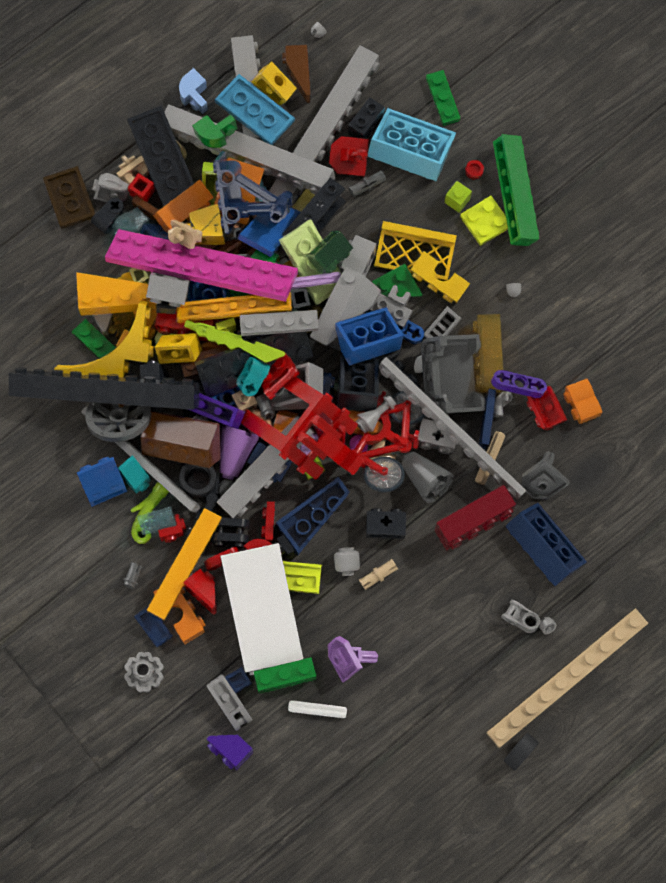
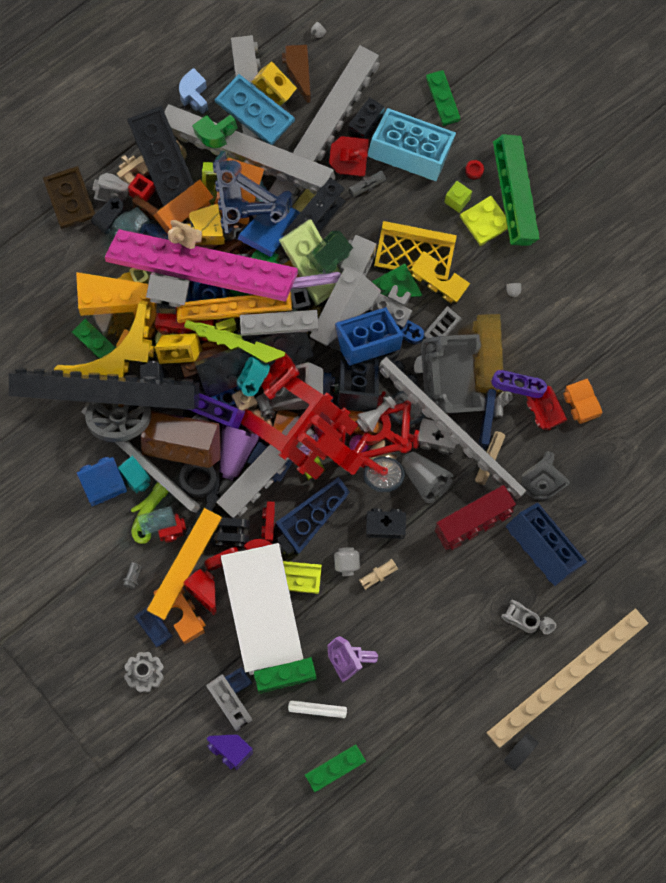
none -> green plate [305,744,366,793]

